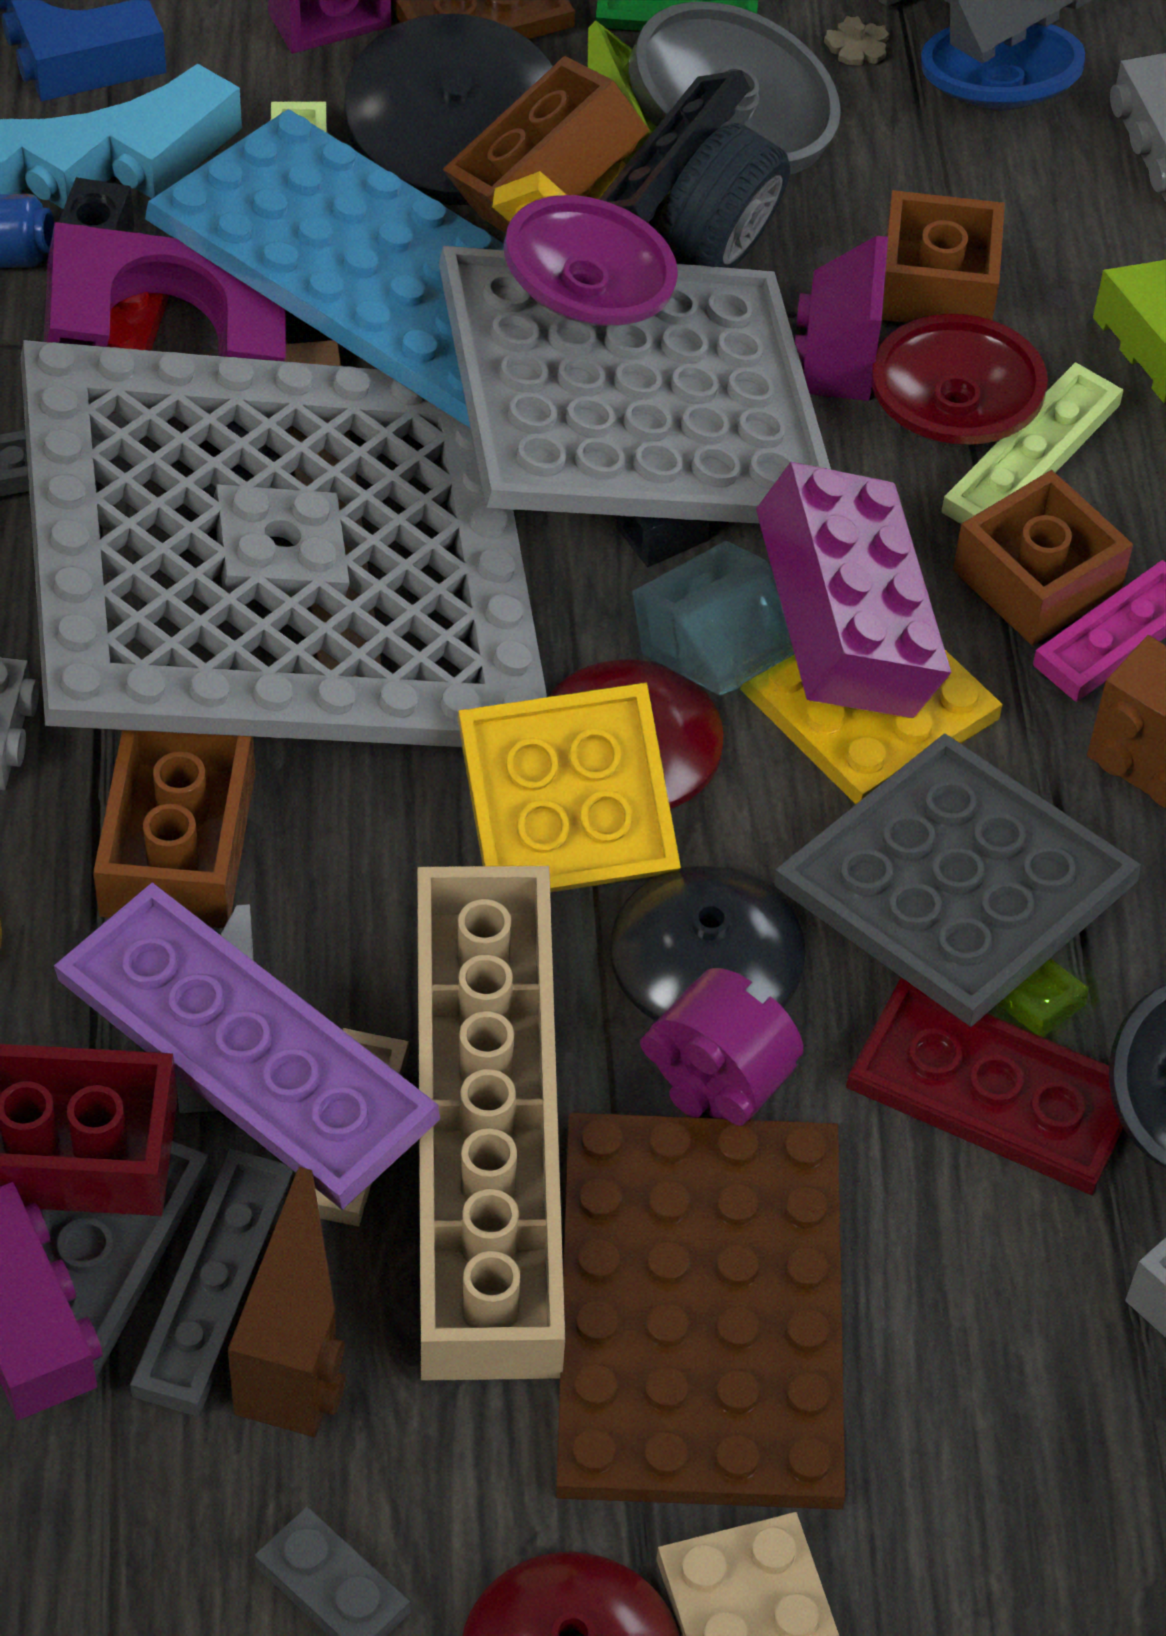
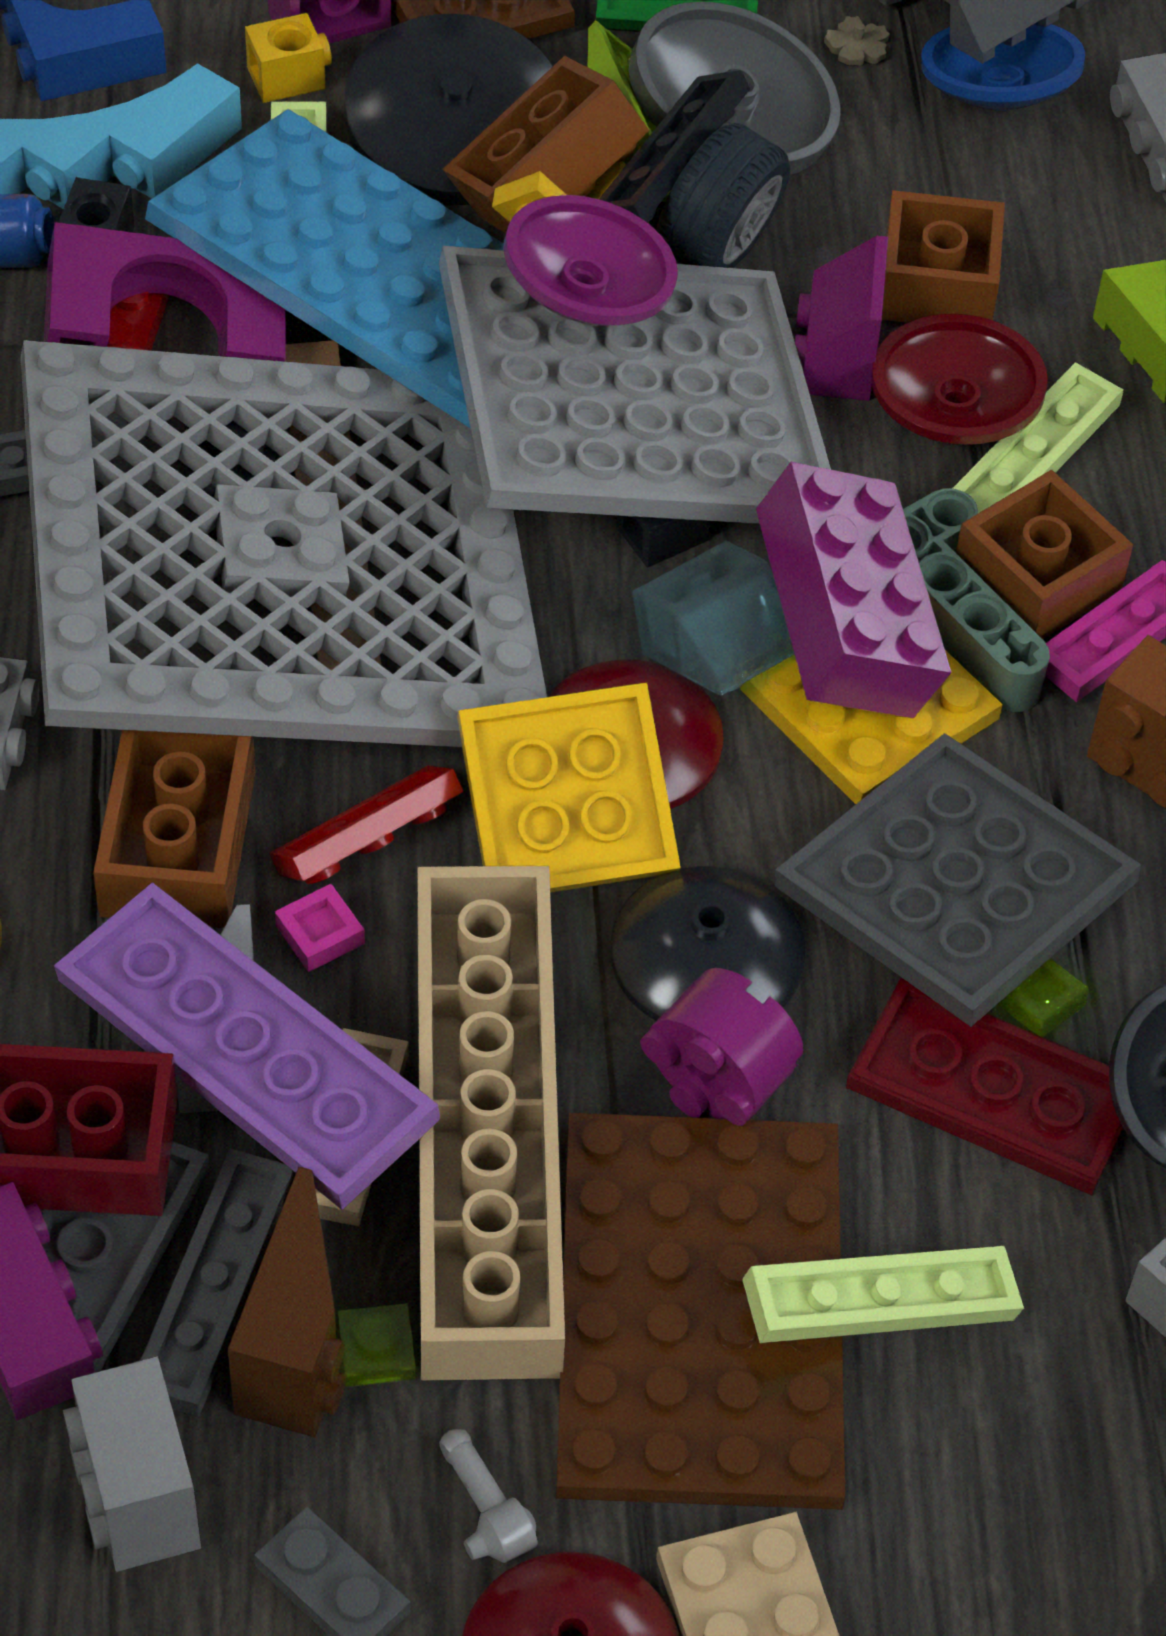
none -> light grey brick [63,1356,201,1572]
none -> yellow brick [245,13,332,103]
none -> red plate [269,765,464,884]
none -> dark pink plate [275,884,365,972]
none -> clear neon green plate [338,1303,416,1387]
none -> light grey piece [439,1429,538,1563]
none -> yellowish green plate [742,1246,1024,1343]
none -> sand green beam [903,488,1050,712]

